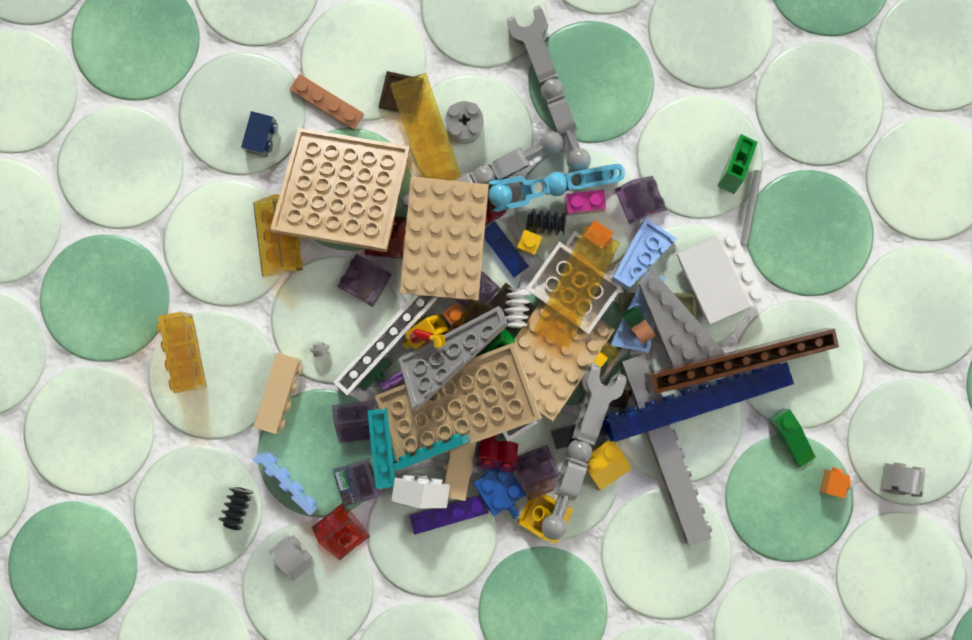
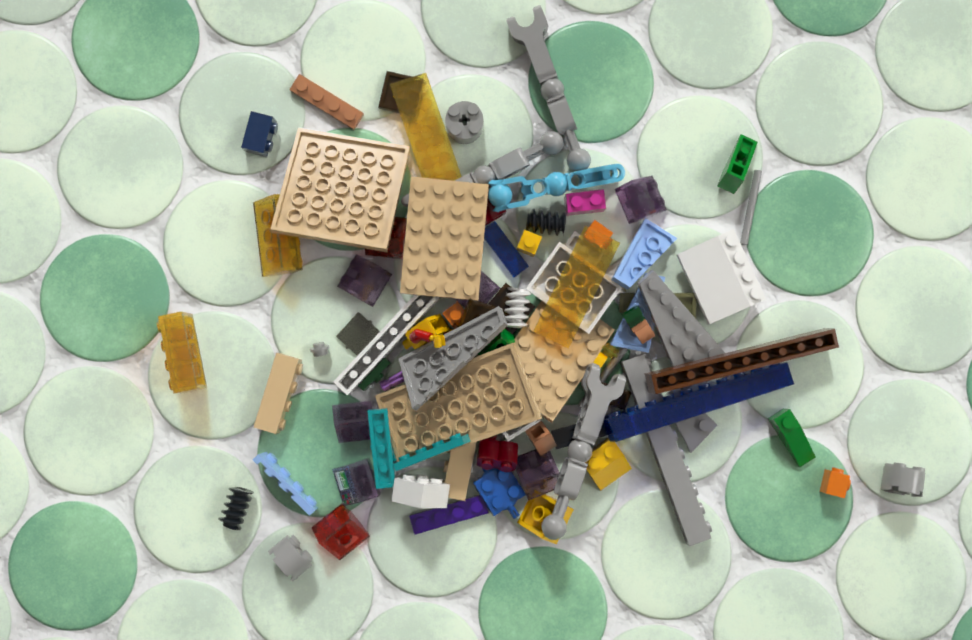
none -> clear smoke piece [336,312,380,356]
none -> nougat brick [525,421,557,456]
none -> light grey wing [663,388,717,453]

